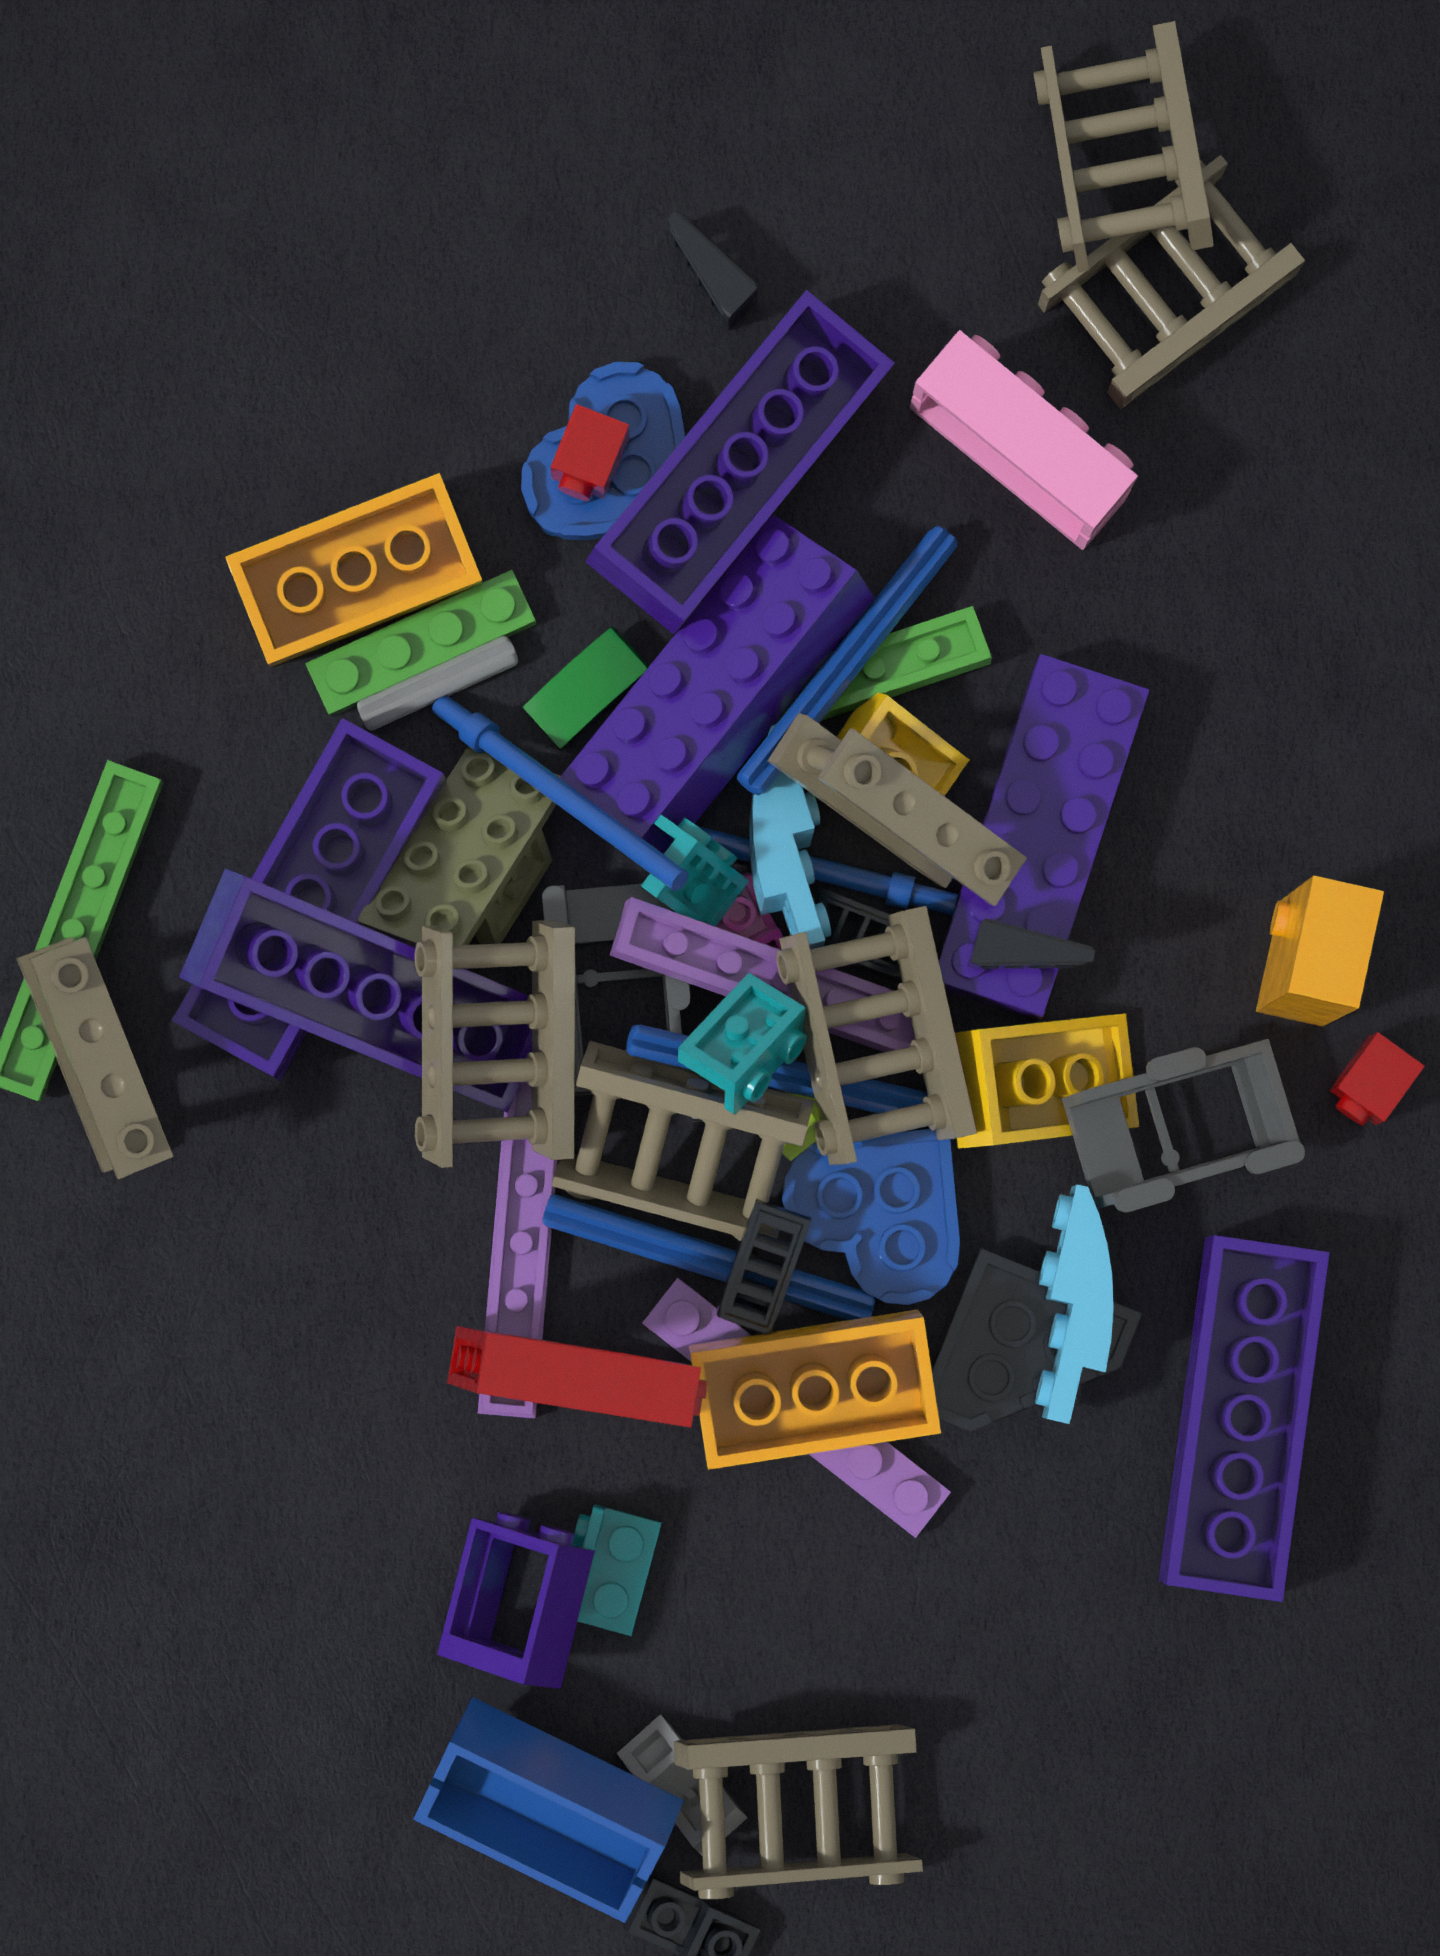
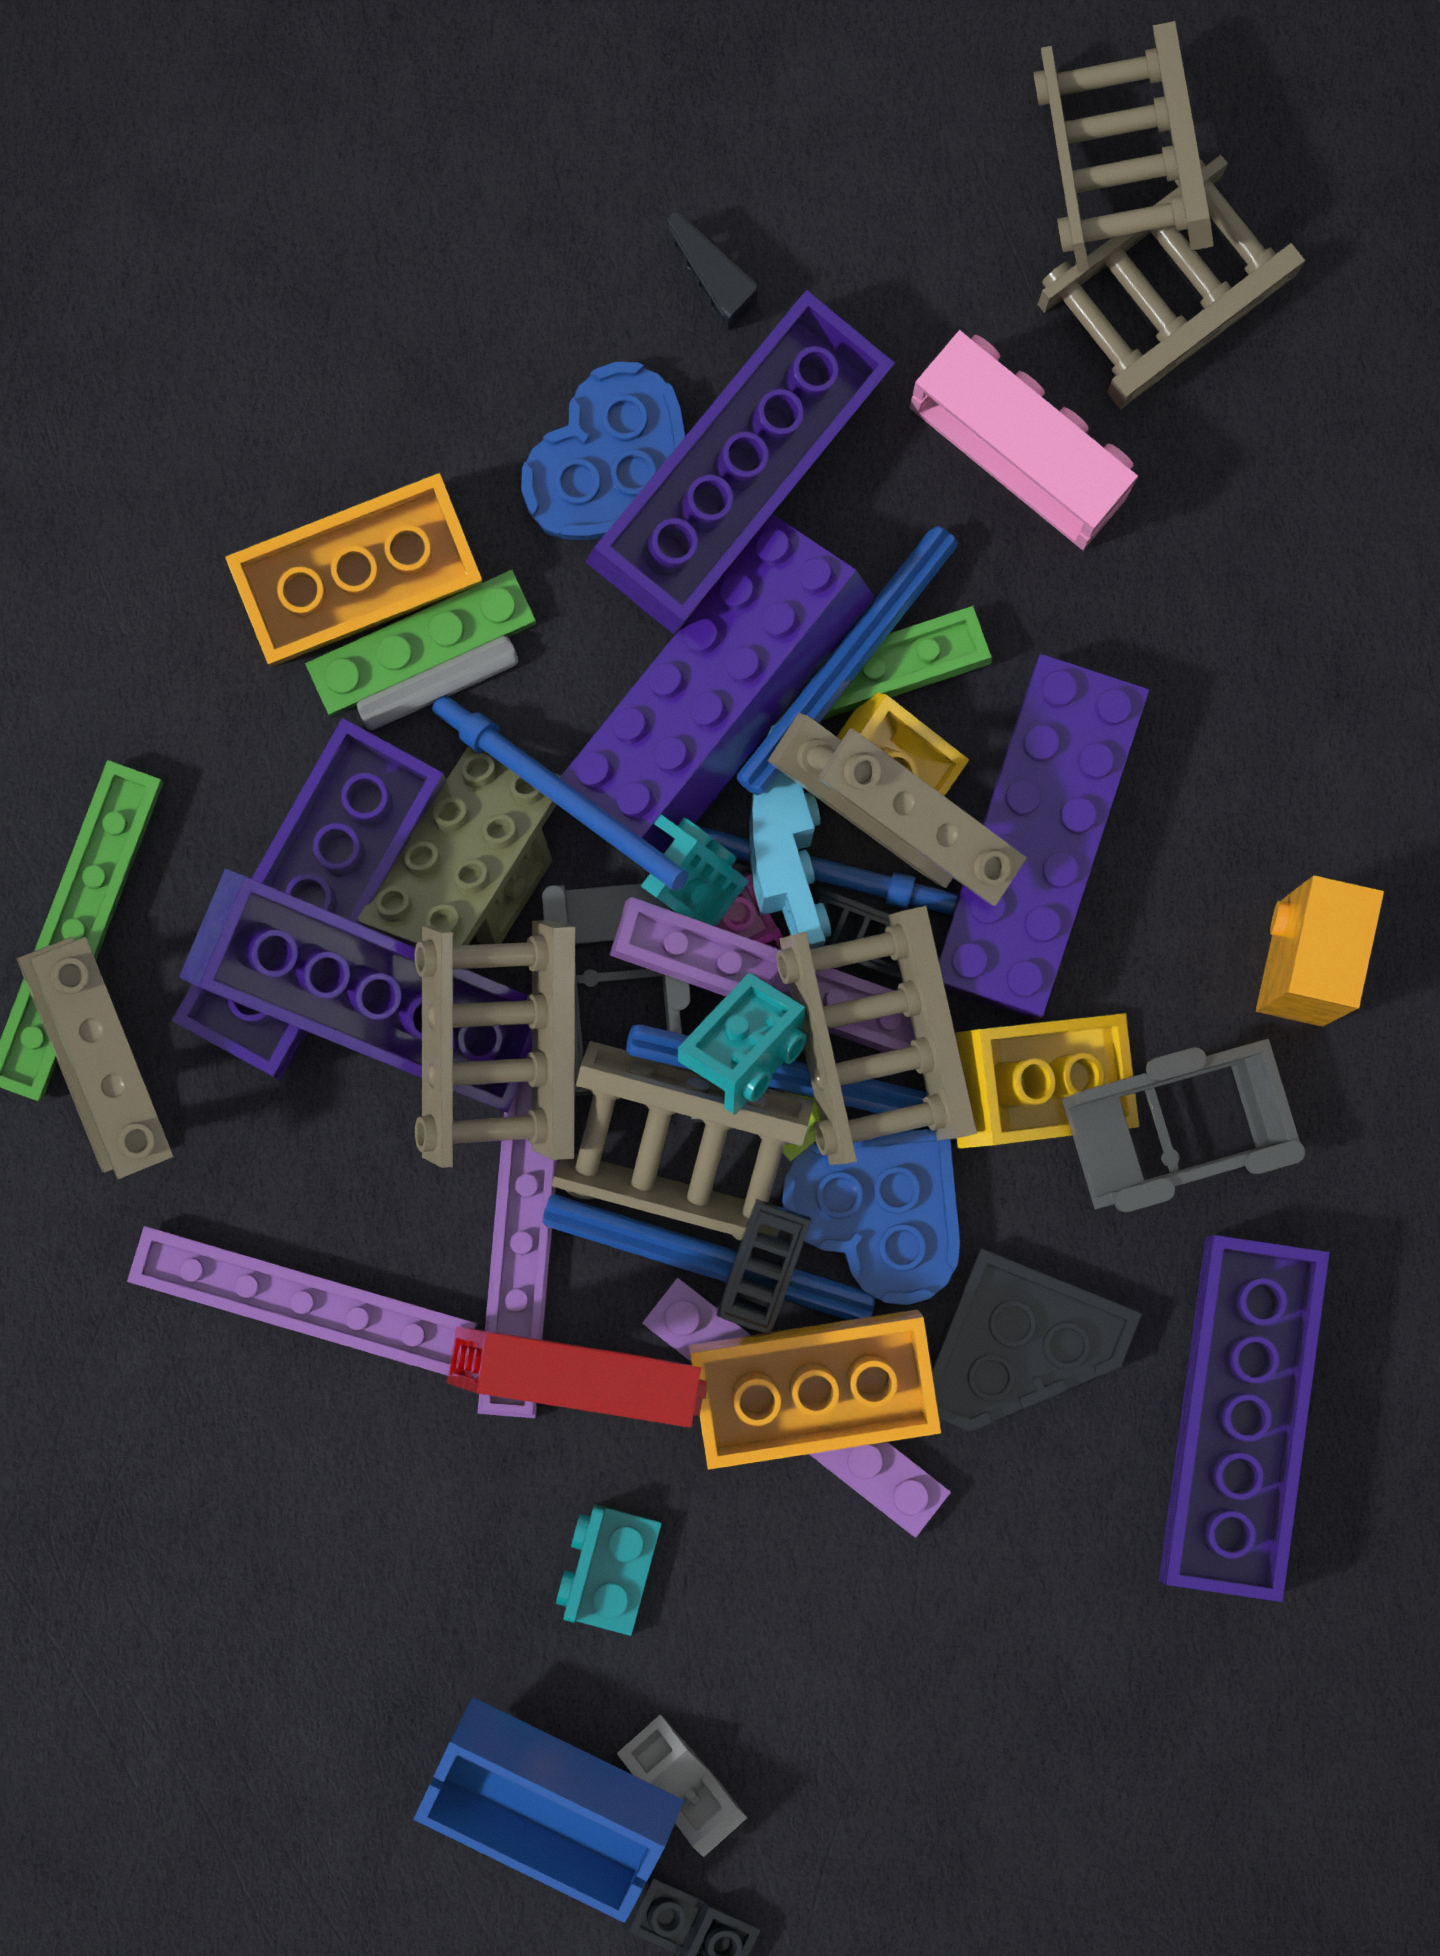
dark purple window [437,1512,595,1689] -> none
green slope [523,627,649,749] -> none
red brick [550,404,630,501] -> none
dark tan fence [674,1724,923,1899] -> none
black slope [967,918,1096,969] -> none
medium azure slope [1035,1184,1114,1424] -> none
red brick [1329,1032,1425,1126] -> none
none -> medium lavender plate [127,1226,477,1376]

